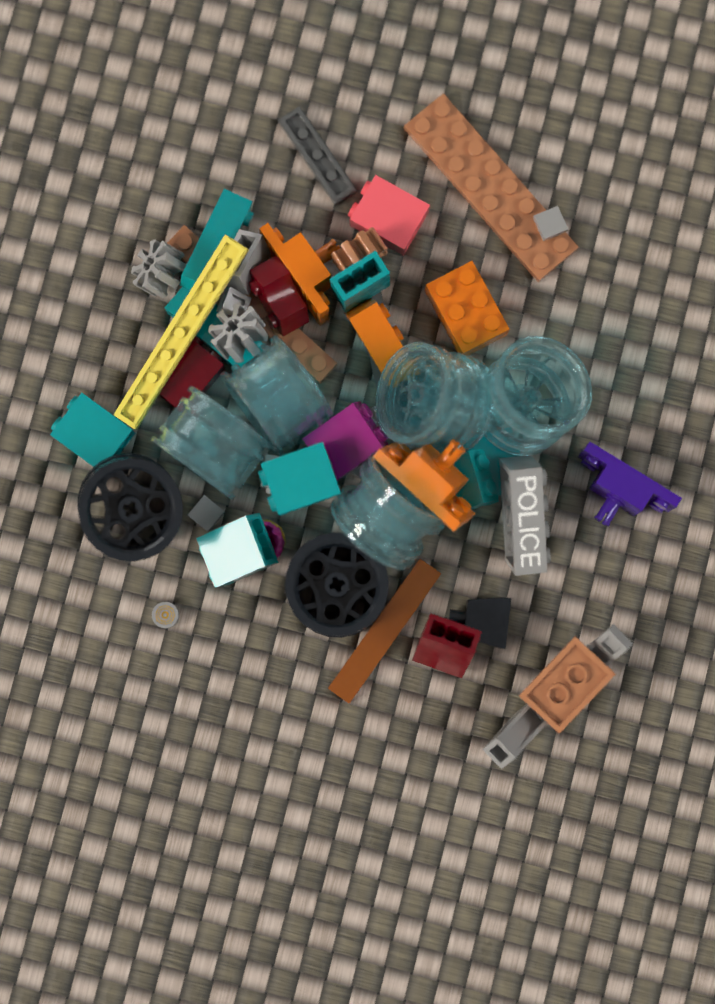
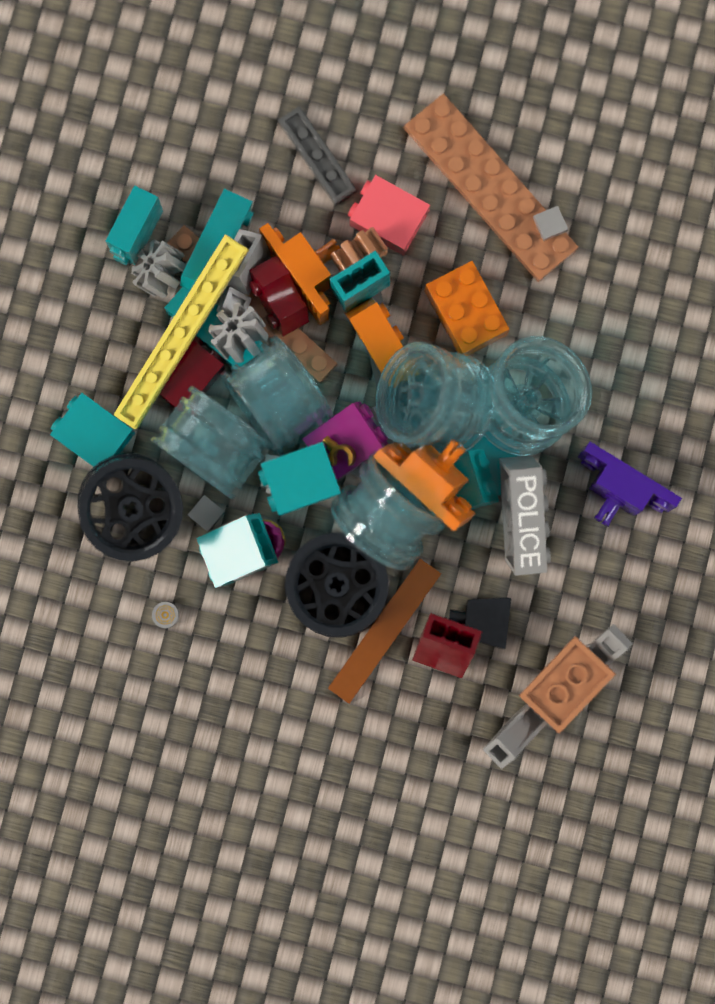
none -> teal brick [105,185,164,265]
none -> pearl gold piece [322,436,356,466]

